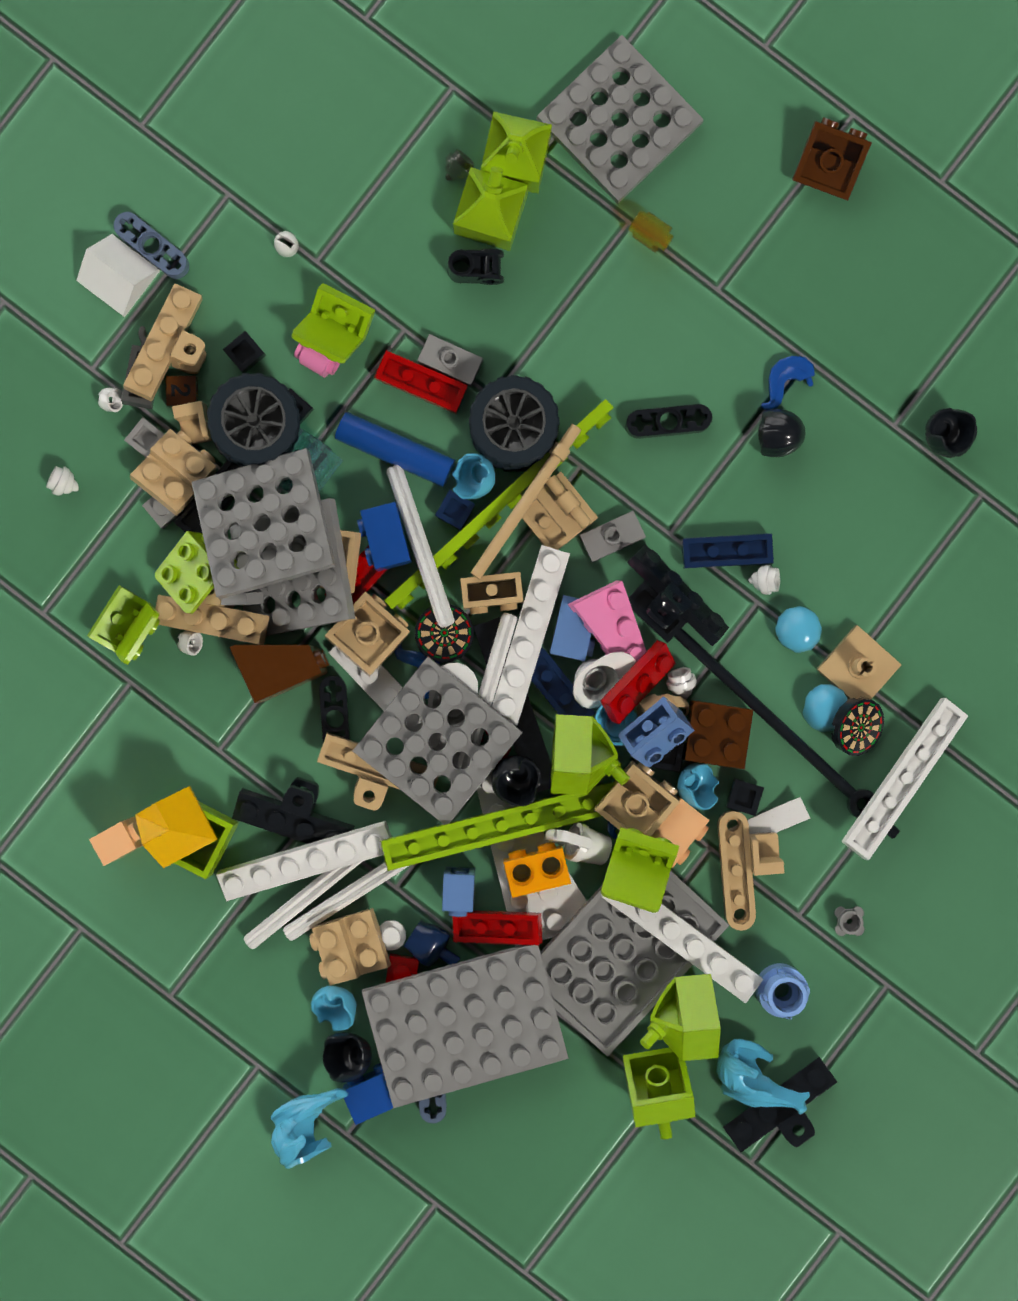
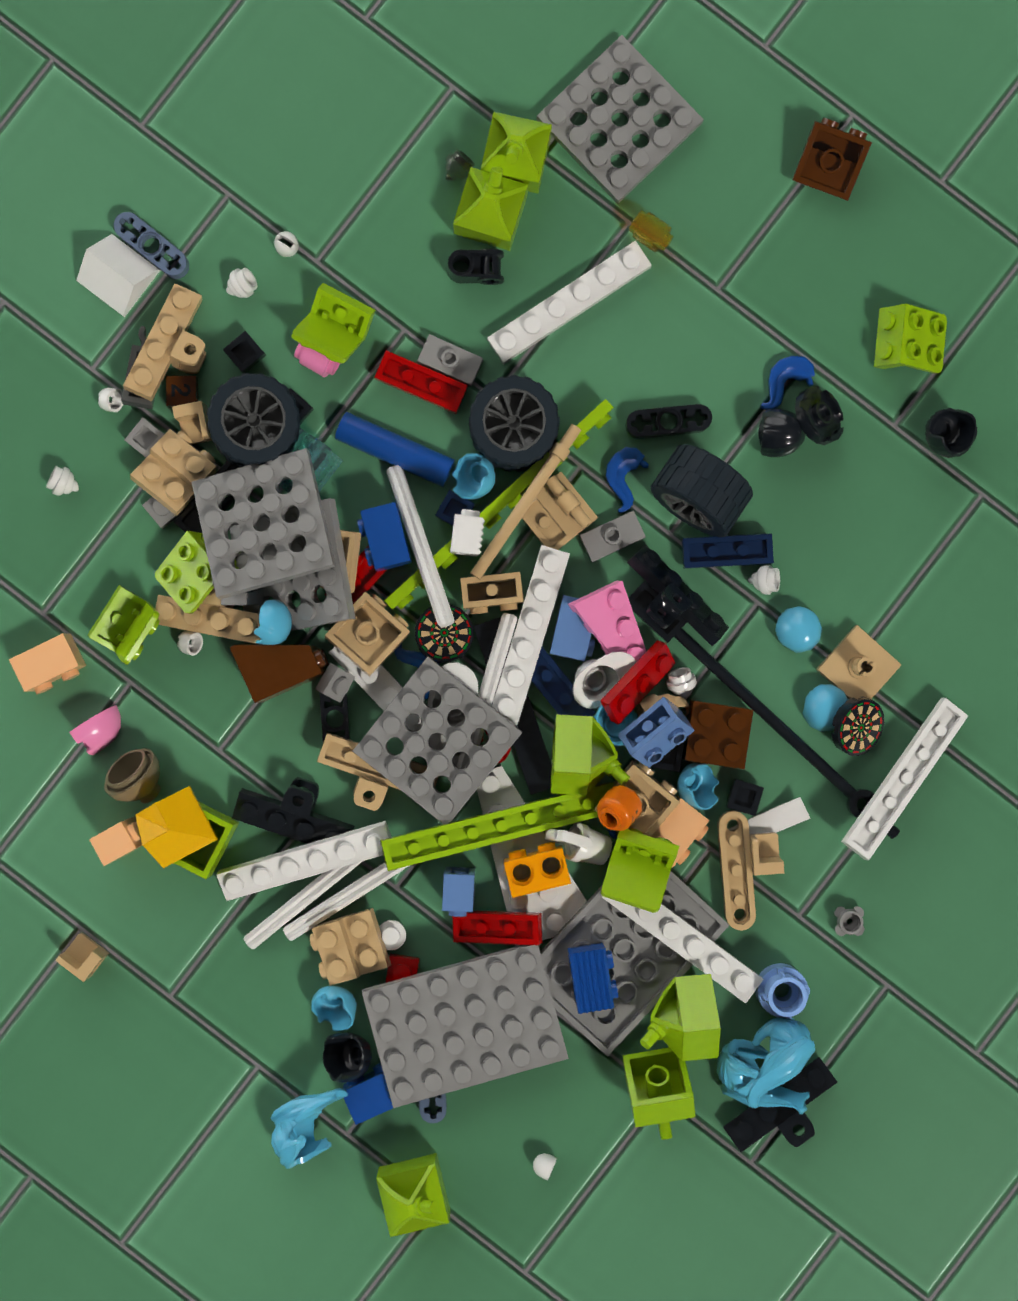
dark blue piece [404,920,460,967] -> none
black hair [491,755,541,806] -> none
none -> light nougat brick [9,633,86,694]
none -> tan panel [56,933,109,982]
none -> bright pink brick [69,705,121,756]
none -> dark tan piece [104,748,161,803]
none -> white plate [226,268,258,298]
none -> medium azure hair [254,599,292,645]
none -> light grey plate [315,663,355,703]
none -> lime piece [376,1153,450,1237]
none -> white brick [450,509,485,557]
none -> white plate [487,240,652,365]
none -> white hinge [533,1153,557,1181]
none -> blue brick [567,943,618,1014]
none -> orange head [597,785,642,831]
none -> blue piece [605,447,649,514]
none -> black wheel [651,444,753,537]
none -> medium azure hair [737,1017,815,1108]
none -> black tile [795,386,844,445]
none -> lime bracket [874,303,947,374]

